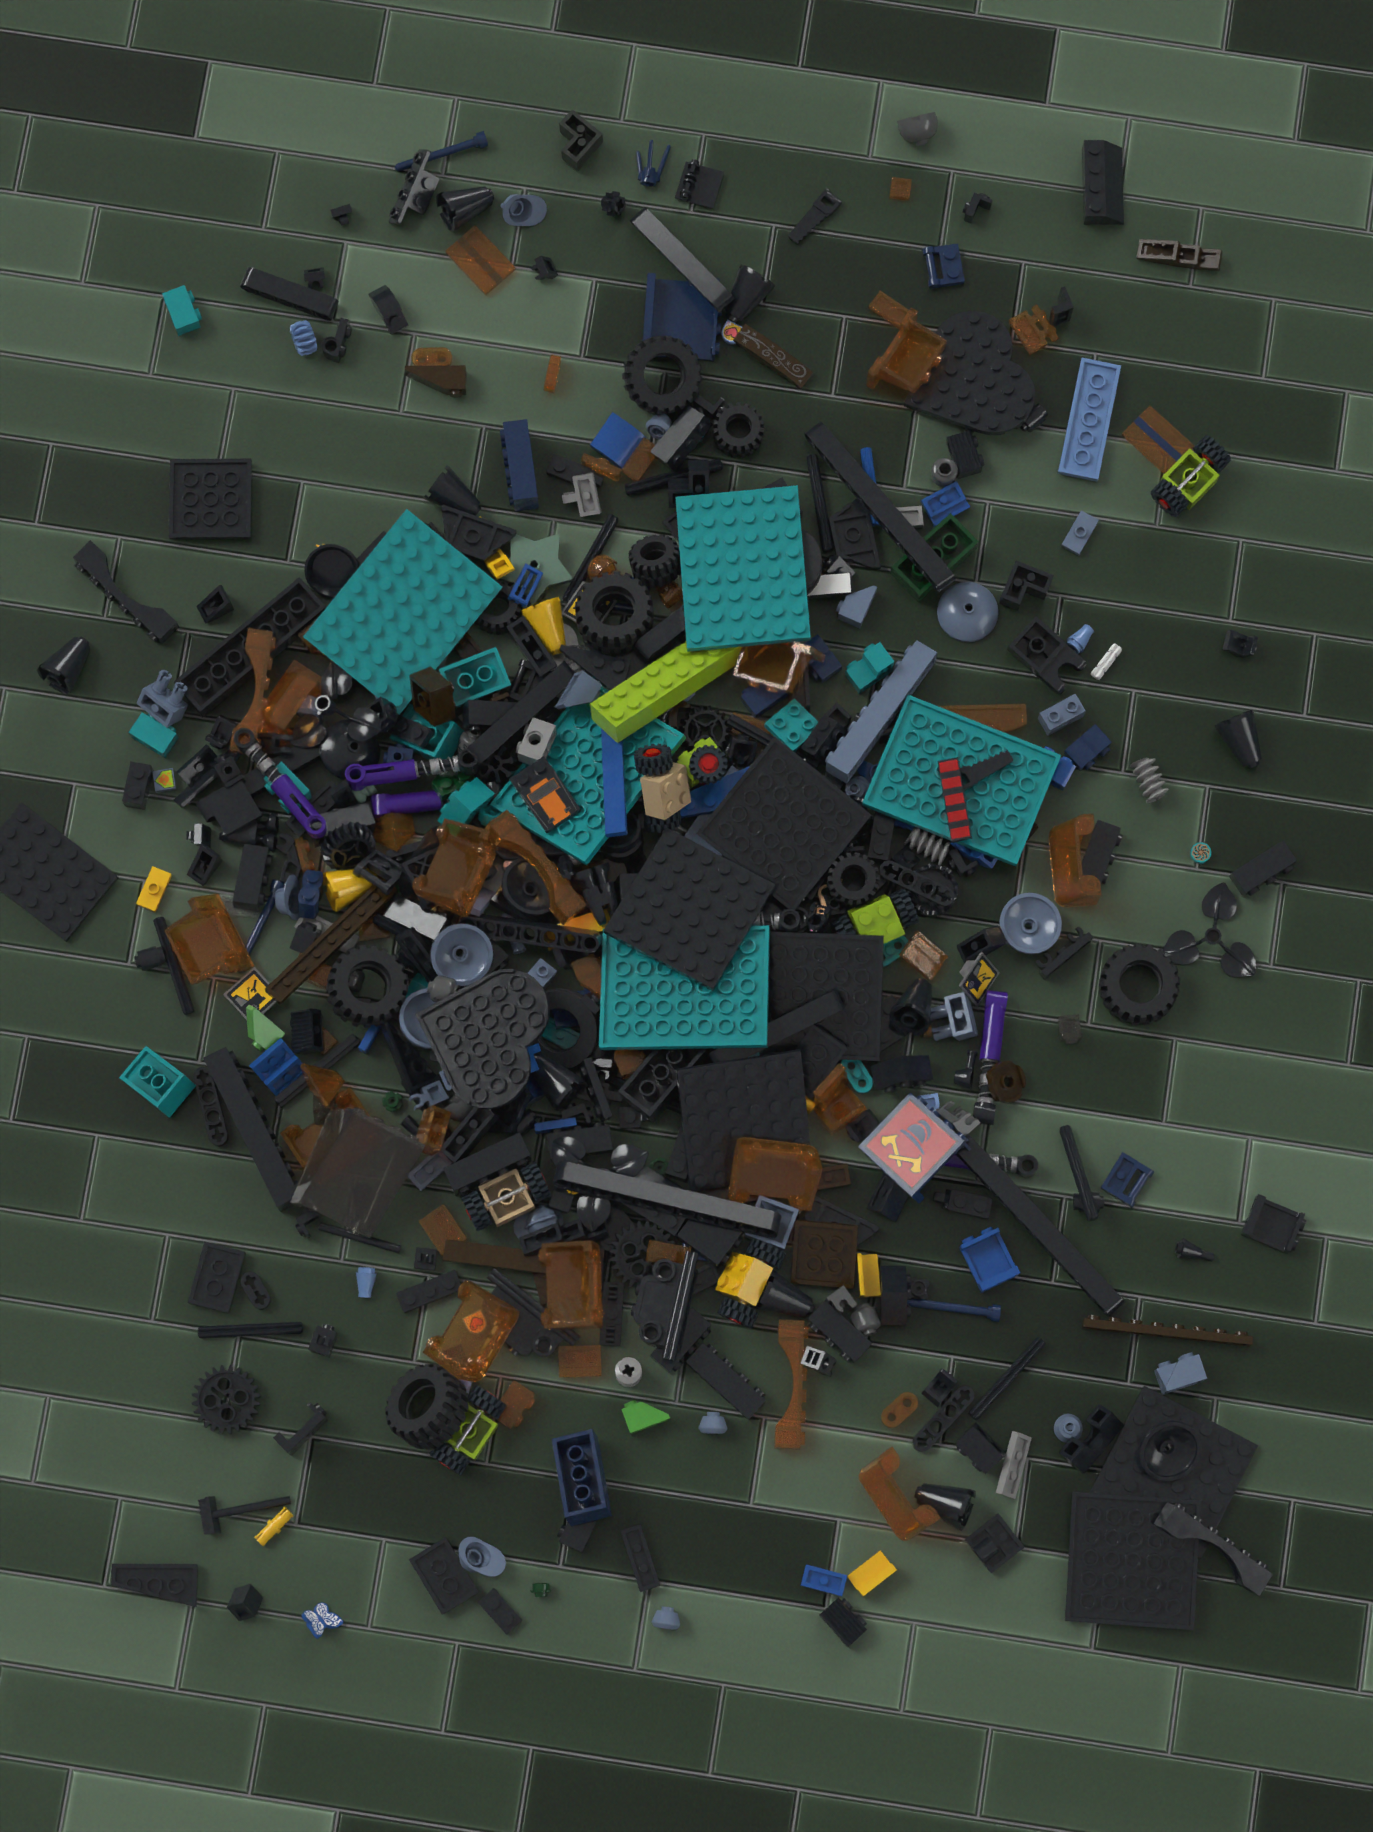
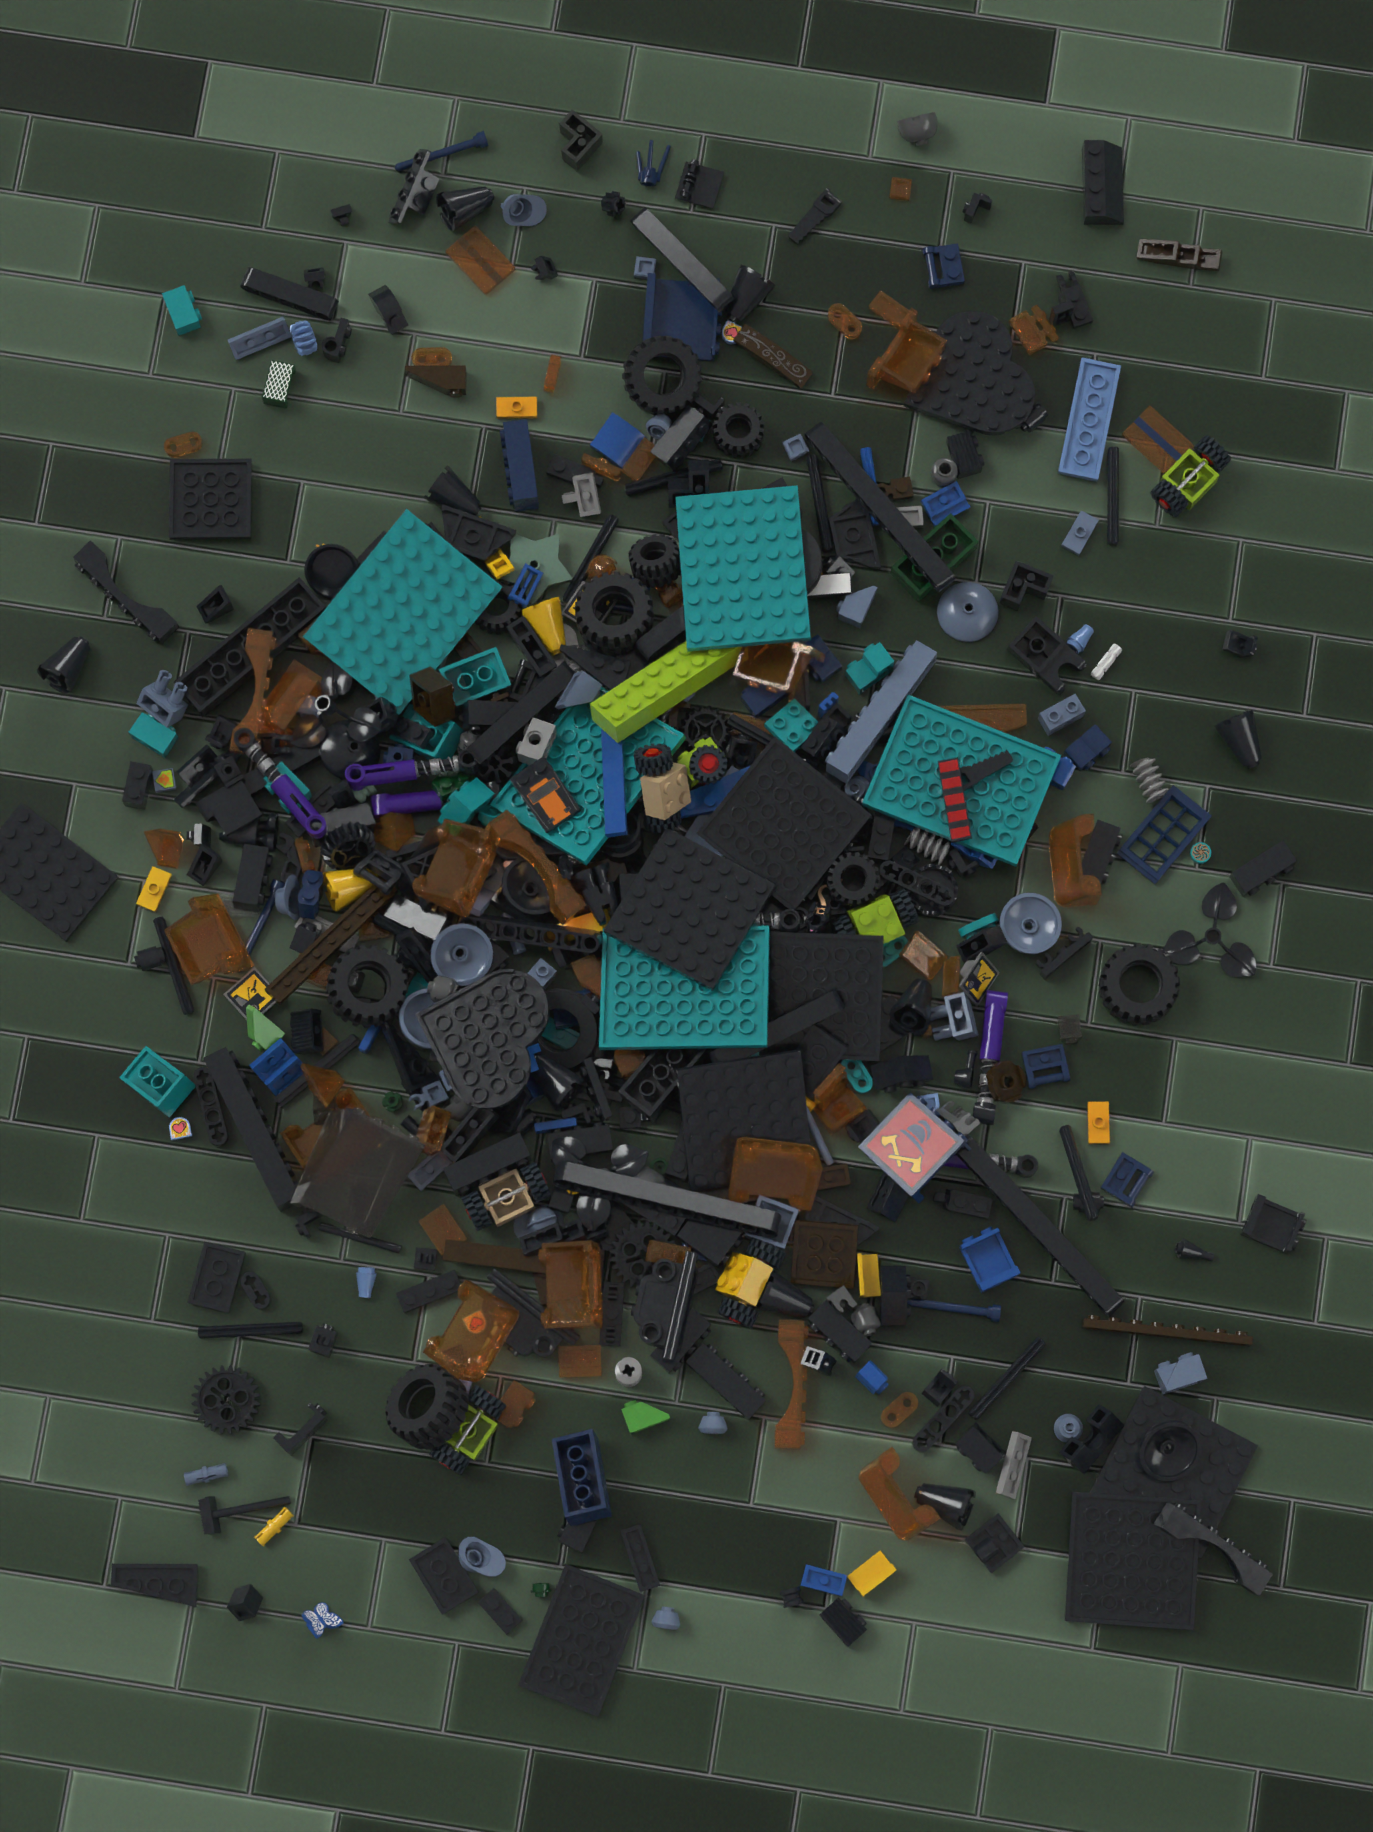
none -> clear orange slope [144,829,184,868]
none -> clear orange beam [164,432,203,458]
none -> tile [169,1117,193,1141]
none -> sand blue pin [184,1463,228,1486]
none -> sand blue plate [227,317,291,360]
none -> dark green panel [262,360,296,408]
none -> light orange plate [496,397,537,419]
none -> black plate [518,1564,645,1717]
none -> sand blue tile [634,256,656,279]
none -> black wheel [779,1586,804,1608]
none -> sand blue tile [782,434,809,461]
none -> sand blue bar [806,1106,834,1166]
none -> blue tile [818,692,839,718]
none -> clear orange plate [828,303,862,339]
none -> blue brick [855,1360,889,1395]
none -> dark brown plate [877,476,914,501]
none -> clear orange piece [942,956,960,997]
none -> teal plate [958,913,999,939]
none -> dark blue plate [1021,1044,1070,1089]
none -> black hinge [1056,270,1093,329]
none -> light orange plate [1087,1102,1110,1144]
none -> black axle [1107,447,1119,545]
none -> dark blue piece [1116,785,1212,885]

